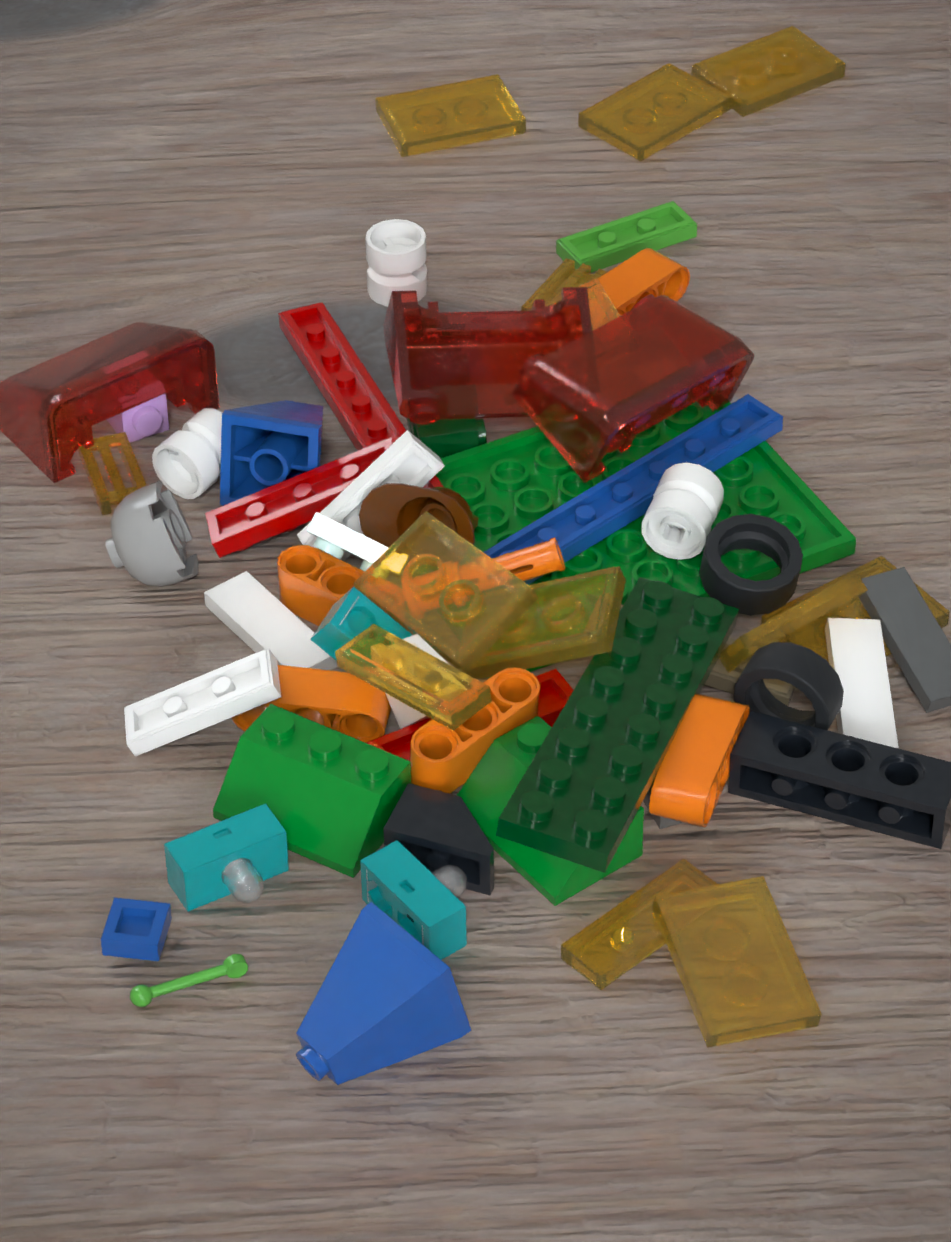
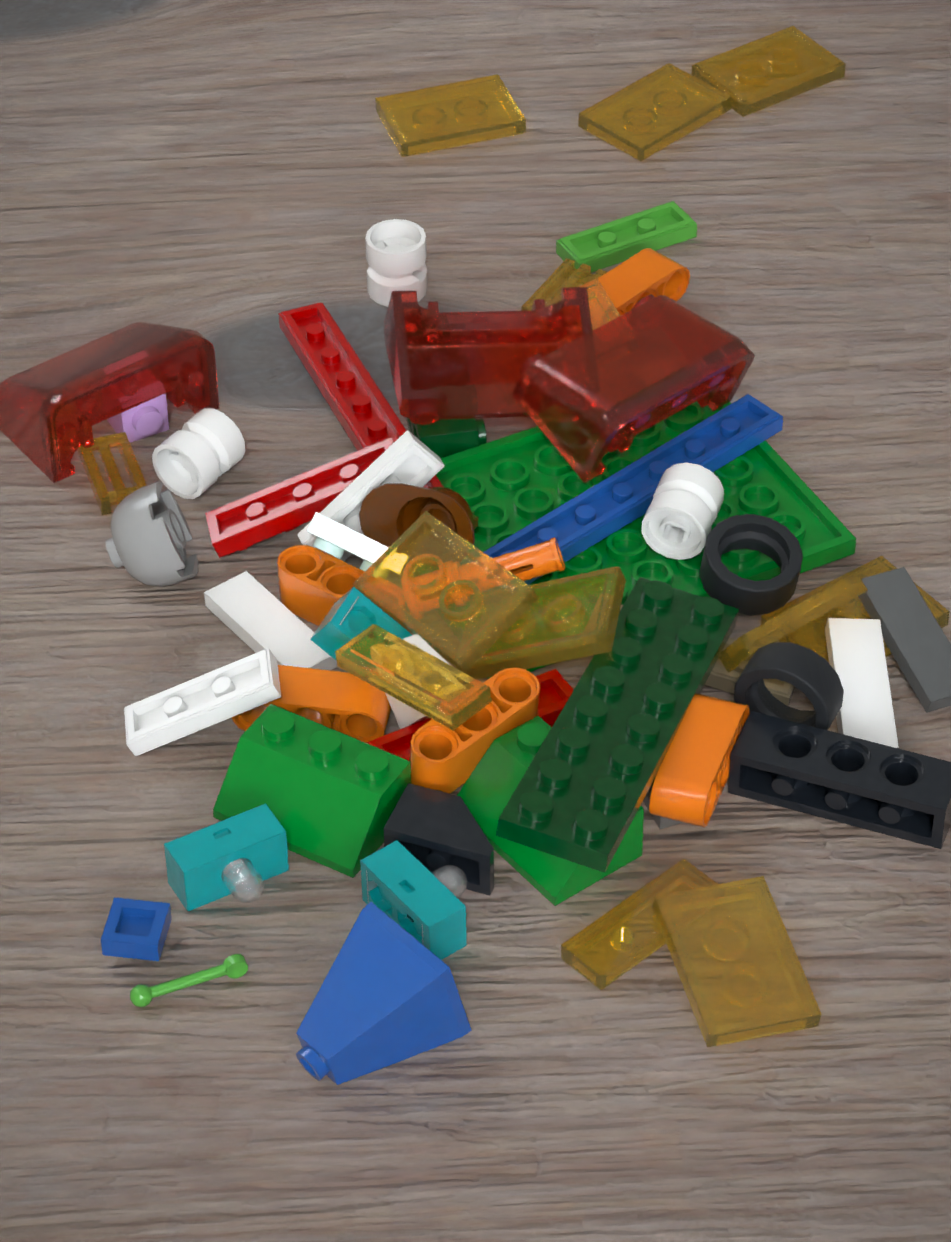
blue slope [220,400,323,506] -> none

